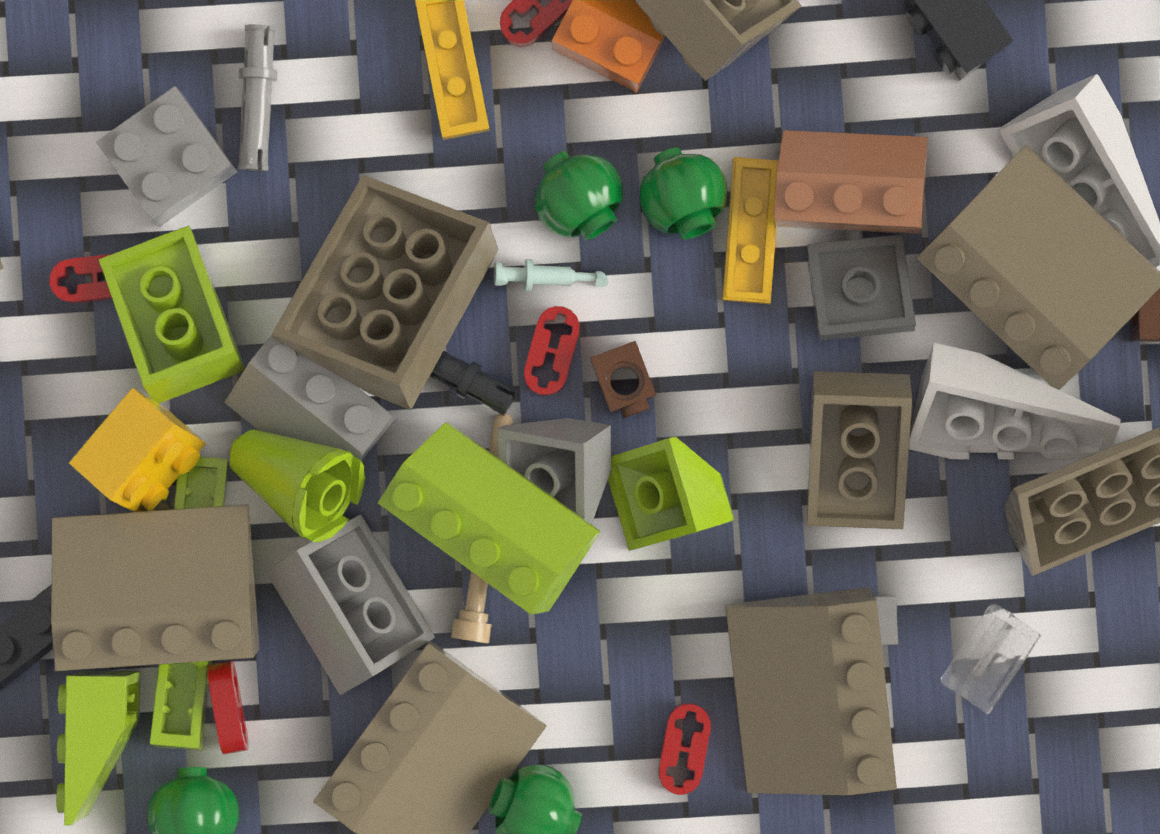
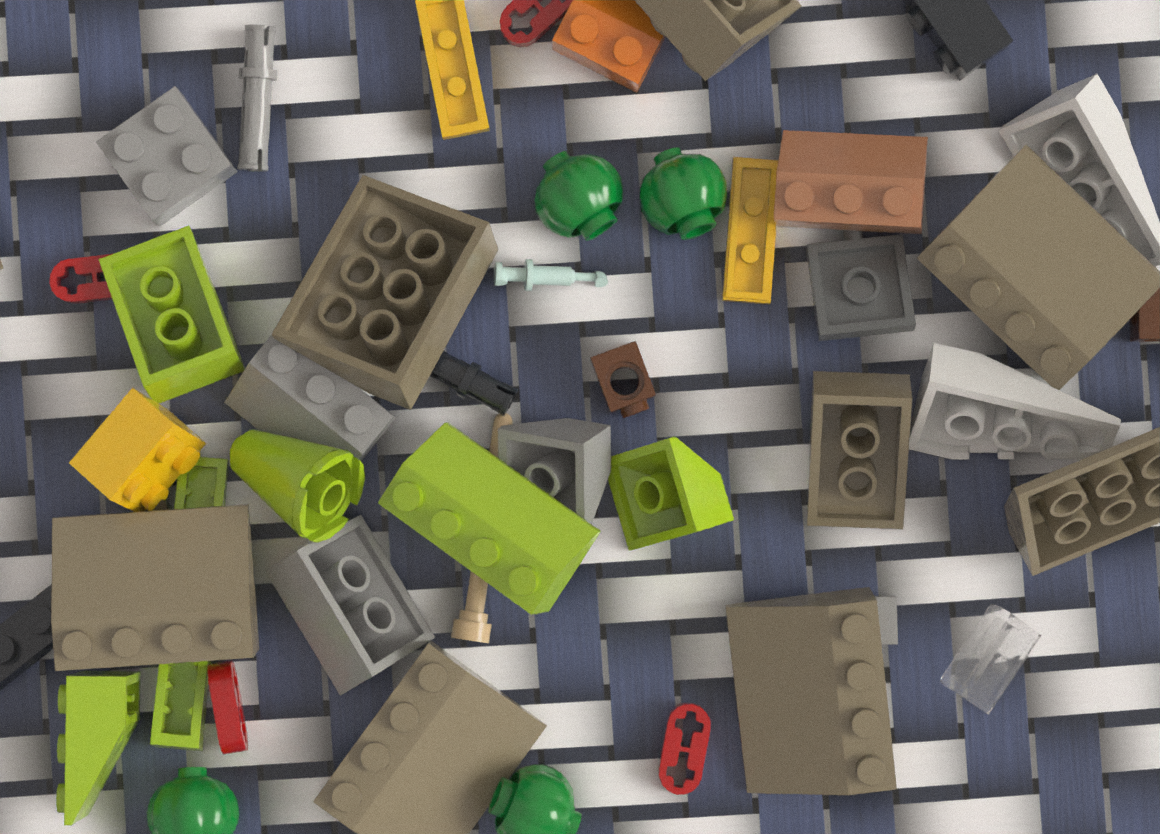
red beam [524,306,580,396] -> none

